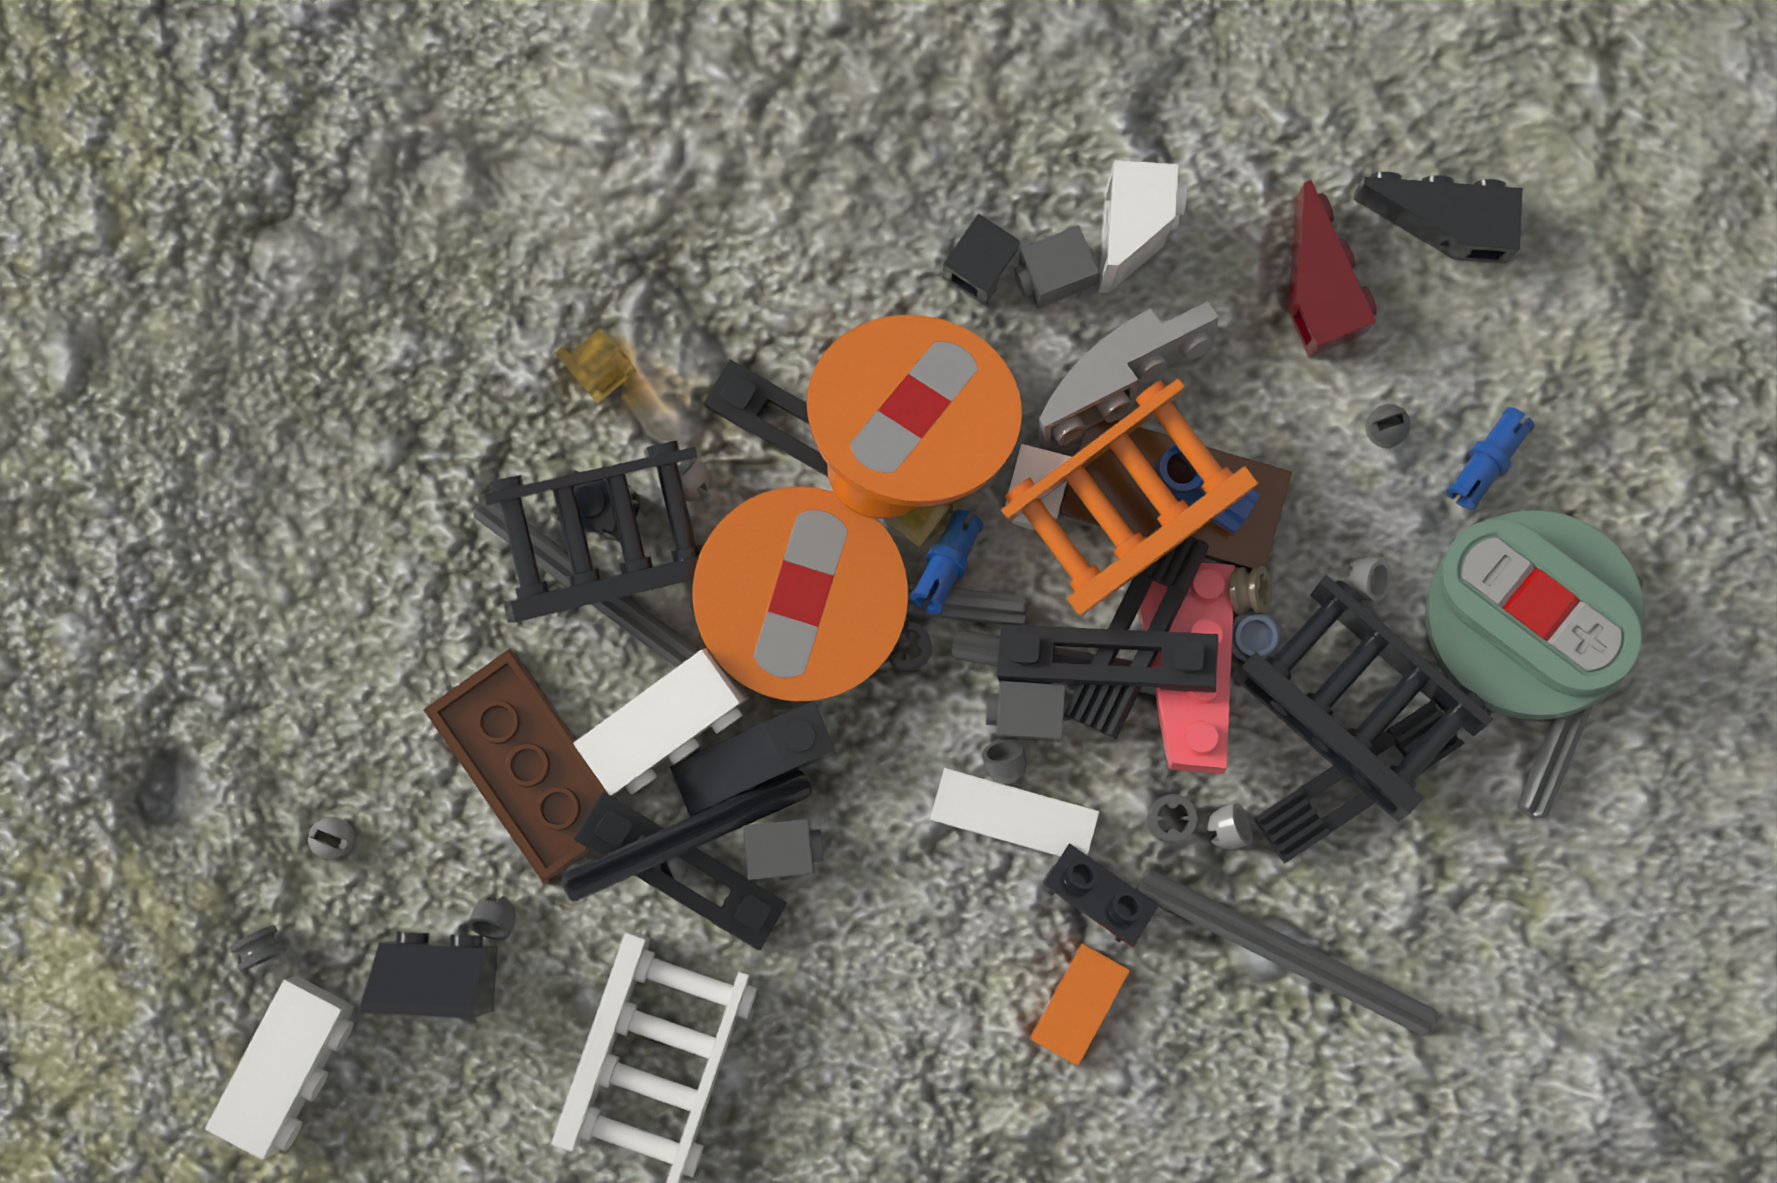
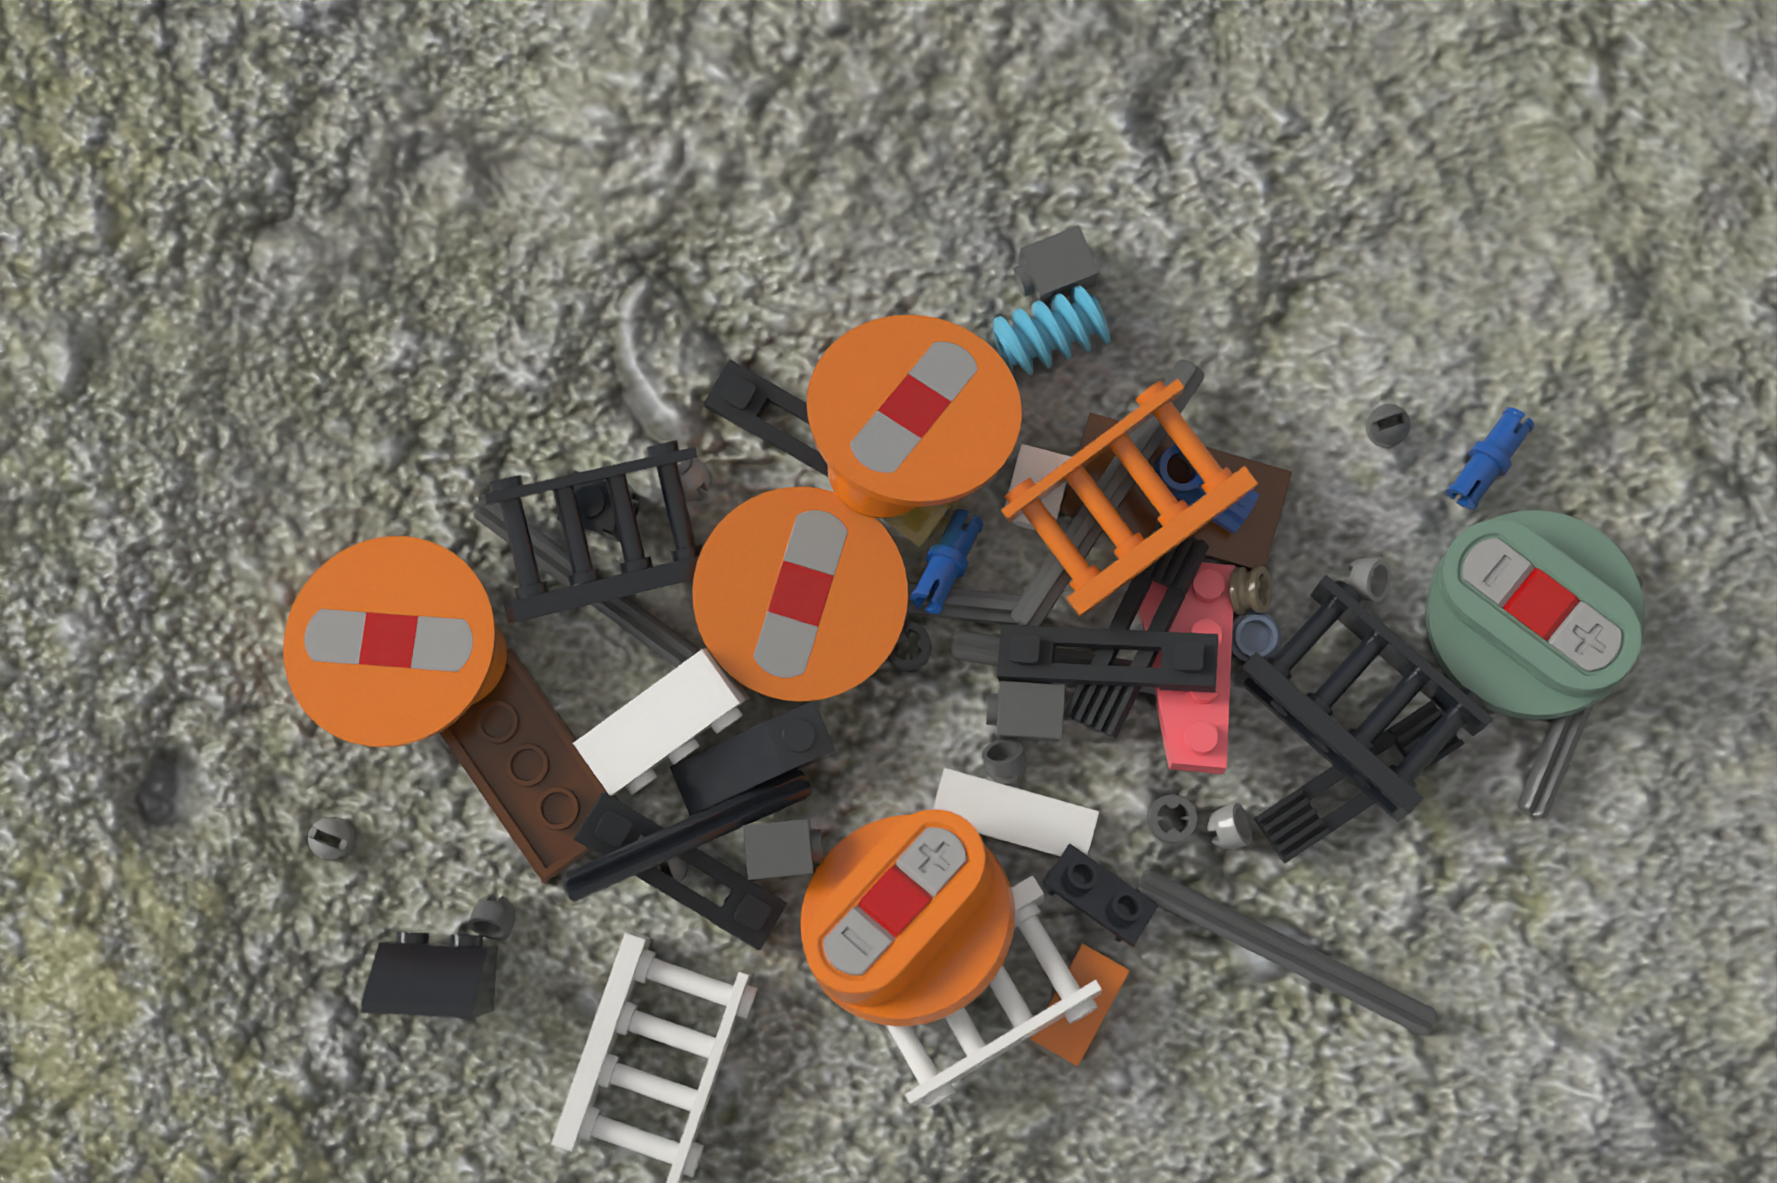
white brick [205,977,355,1160] -> none
dark grey bush [229,925,286,971] -> none
clear yellow panel [554,328,636,404] -> none
black panel [942,213,1020,306] -> none
light grey slope [1038,301,1219,450] -> none
white slope [1099,160,1187,293] -> none
dark red slope [1288,180,1377,358] -> none
black slope [1354,172,1523,264] -> none
none -> orange piece [283,536,507,747]
none -> orange piece [800,809,1015,1026]
none -> white fence [886,875,1102,1109]
none -> medium azure piece [993,285,1111,376]
none -> dark grey axle [1010,359,1205,626]

